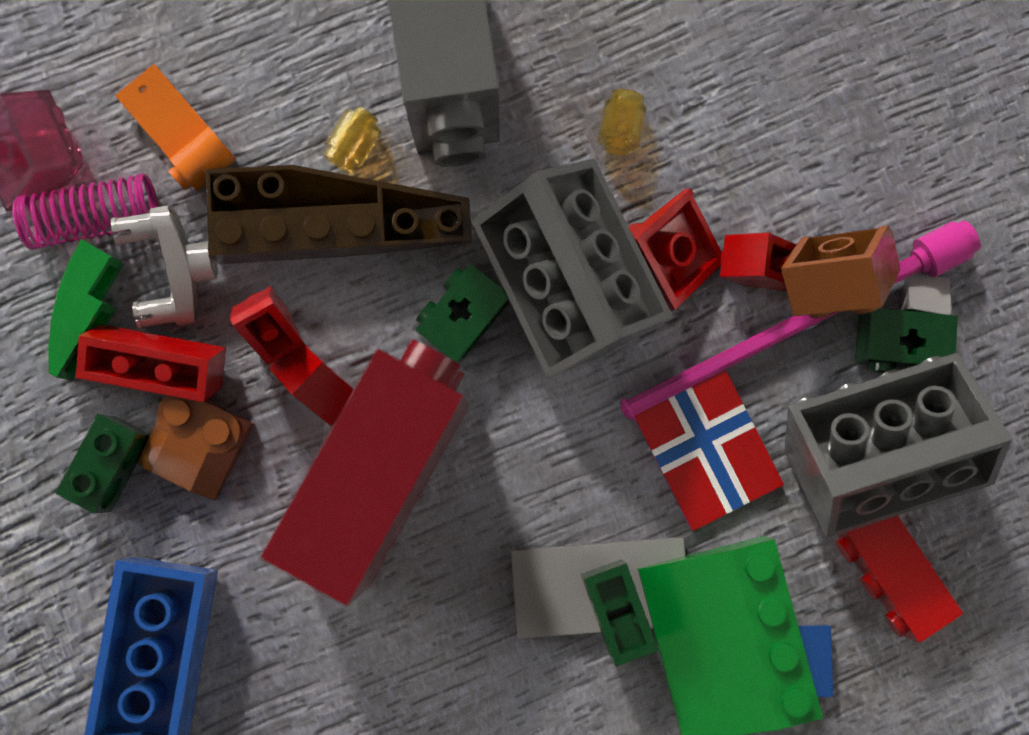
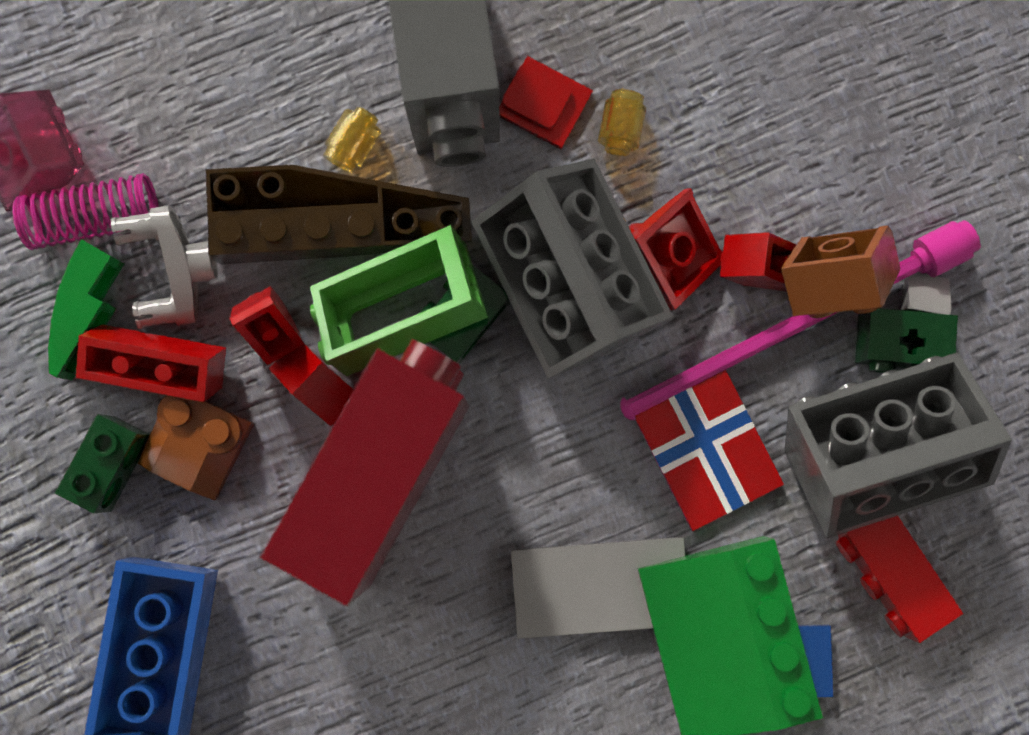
orange door [115,64,237,192] -> none
dark green brick [580,559,658,667] -> none
none -> bright green piece [310,225,488,376]
none -> red piece [499,56,593,150]

